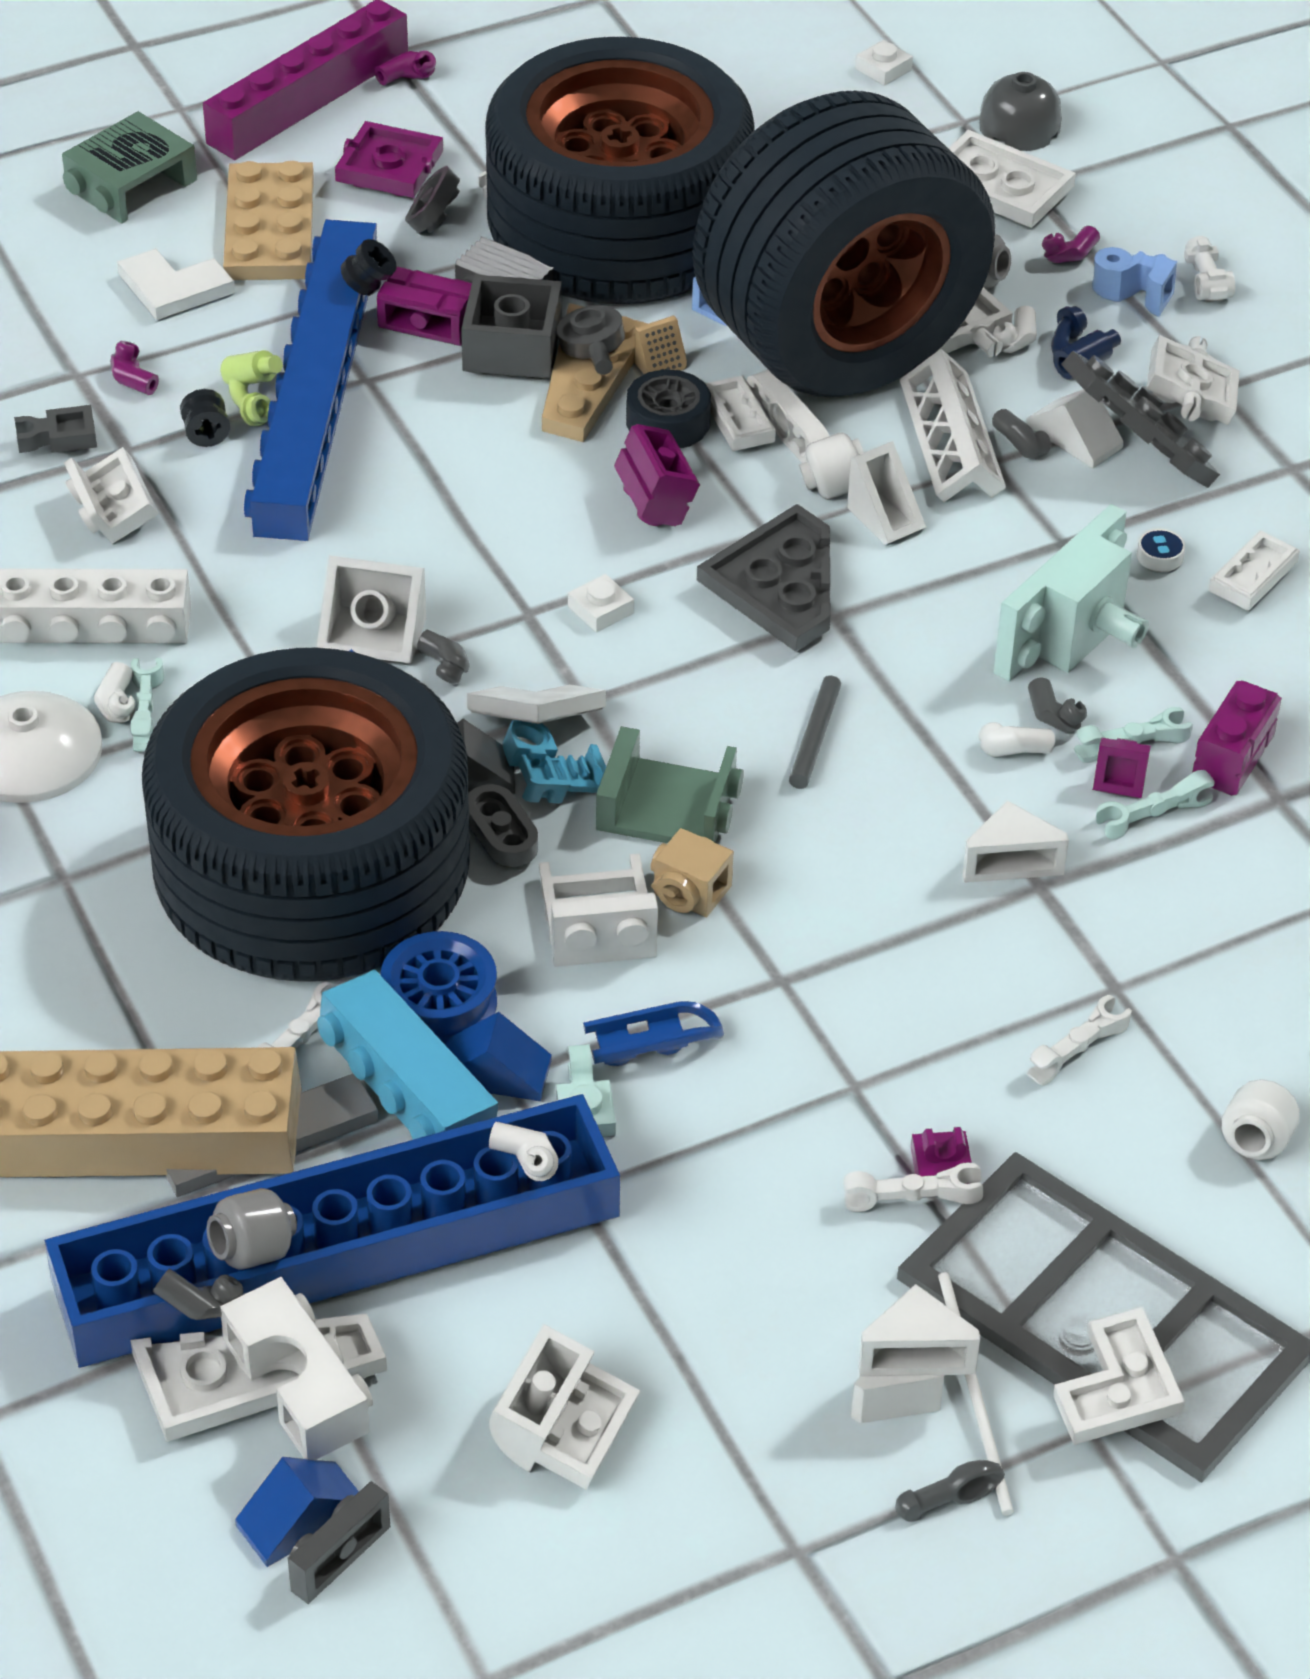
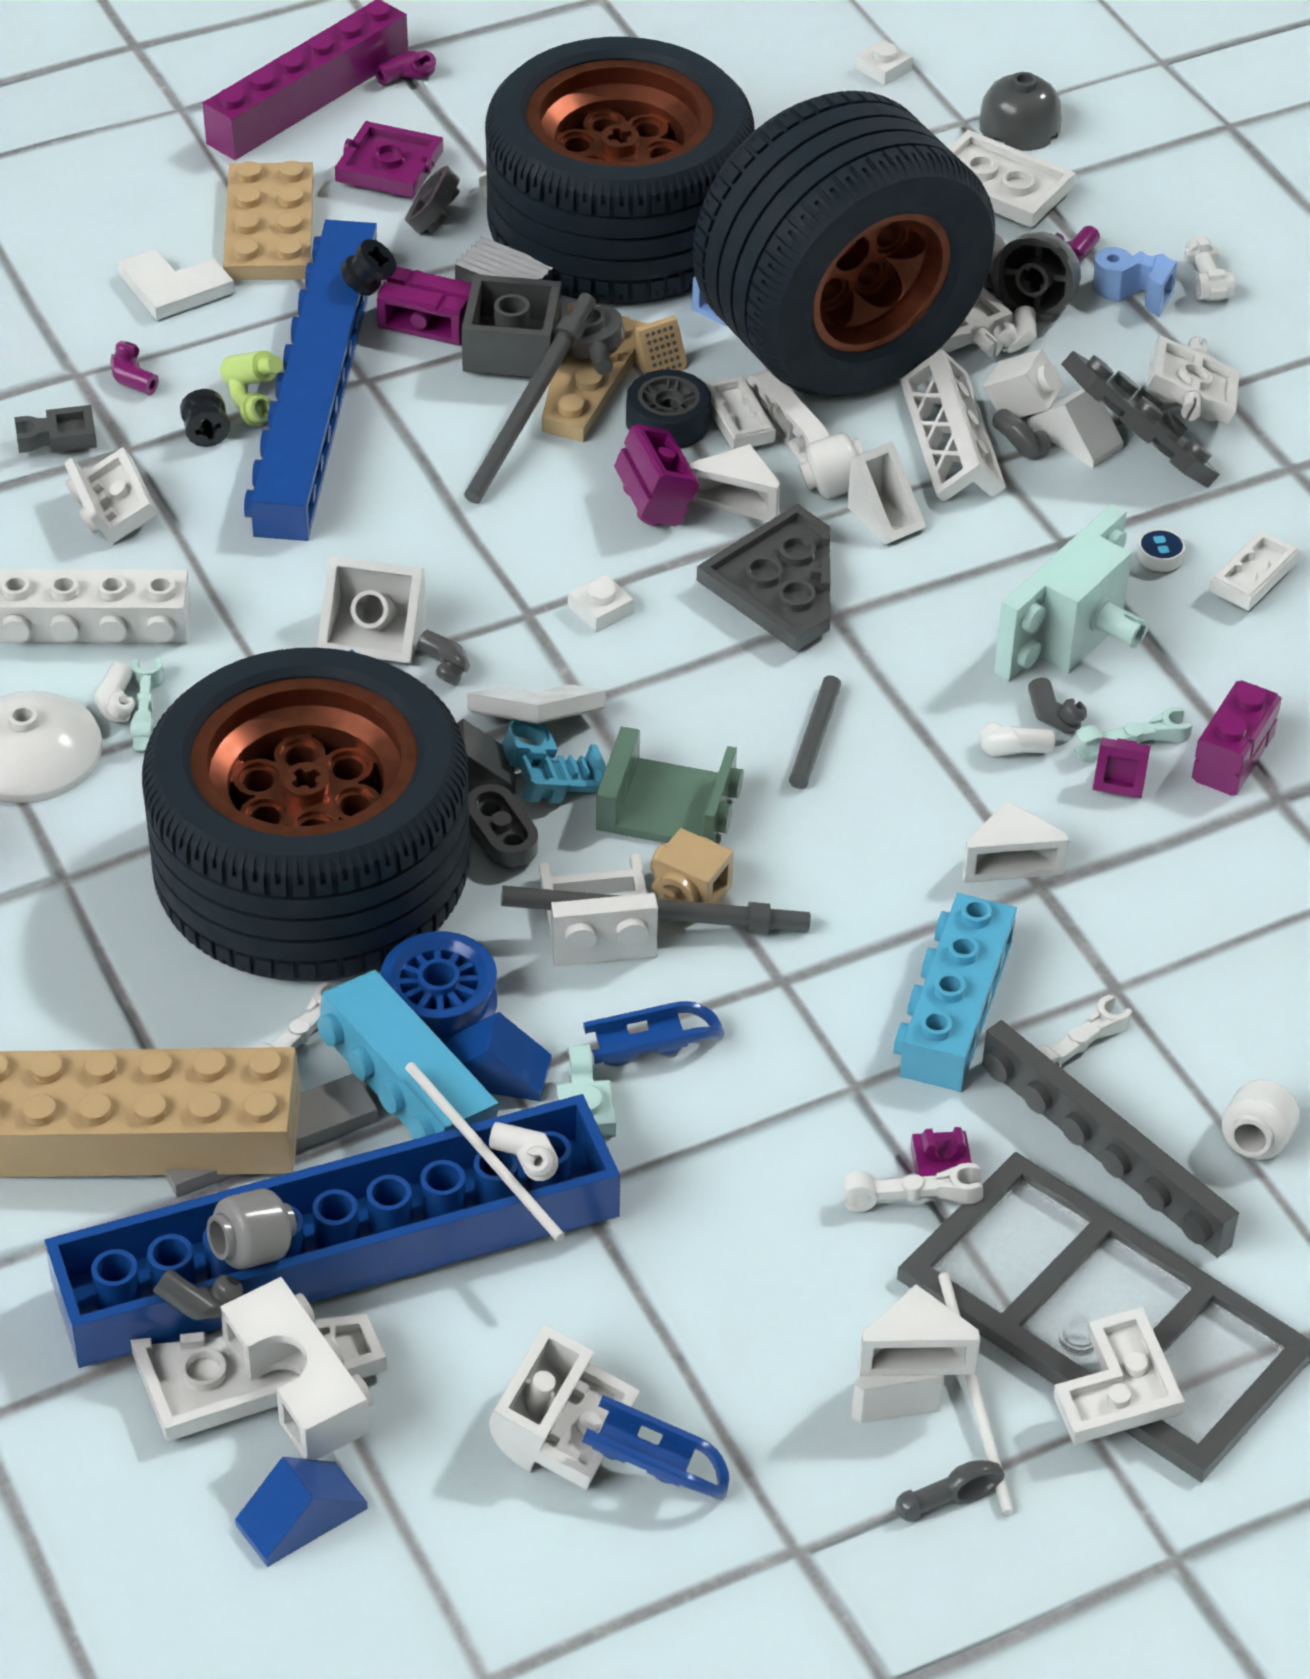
sand green panel [62,111,197,224] -> none
dark grey plate [288,1481,391,1604] -> none
dark blue plant [1051,306,1121,379] -> none
light aqua piece [1096,770,1215,839] -> none
none -> white piece [405,1062,565,1242]
none -> dark grey bar [464,293,596,504]
none -> dark grey bar [501,885,811,934]
none -> blue piece [582,1395,729,1500]
none -> white slope [689,444,780,522]
none -> medium azure brick [893,893,1017,1092]
none -> dark grey plate [982,1020,1239,1258]
none -> white brick [983,348,1064,418]
none -> dark grey cylinder [991,231,1081,321]

